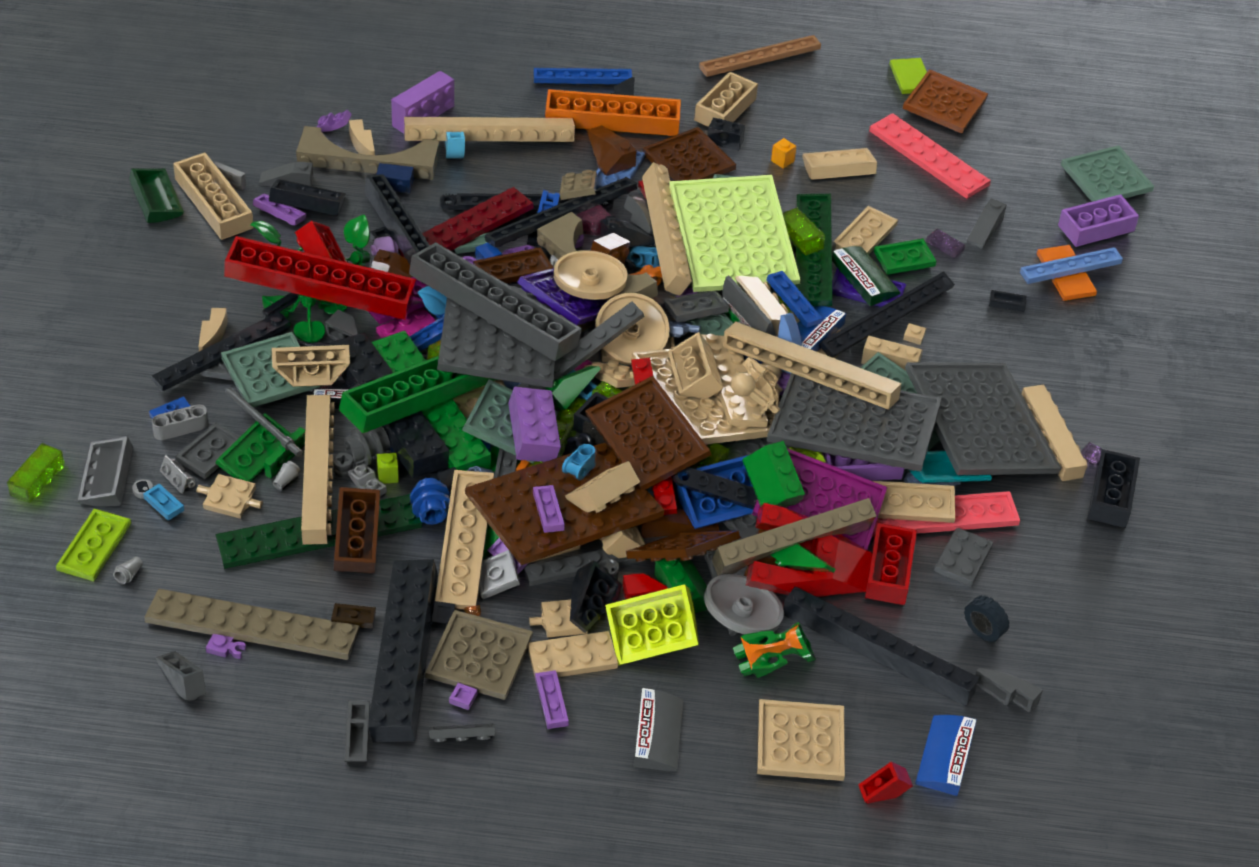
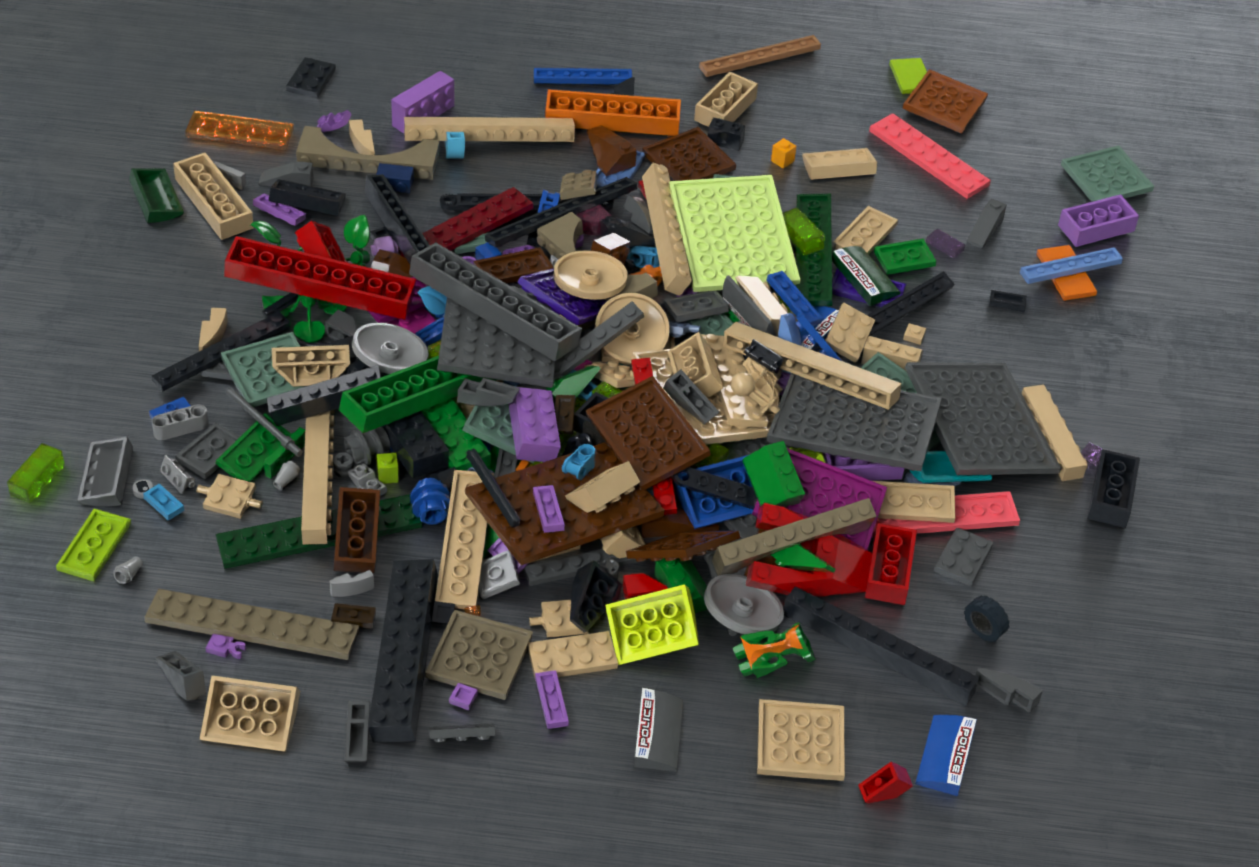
none -> clear orange plate [185,110,294,150]
none -> tan slope [200,676,301,752]
none -> black brick [267,365,384,426]
none -> black plate [286,57,336,98]
none -> light grey slope [329,570,374,597]
none -> light grey dish [352,323,428,374]
none -> dark grey slope [457,378,520,406]
none -> black axle [466,449,521,528]
none -> dark brown plate [555,395,576,434]
none -> dark grey slope [663,369,719,425]
none -> black hinge [744,339,784,374]
none -> blue plate [795,312,842,361]
none -> tan plate [825,302,875,363]

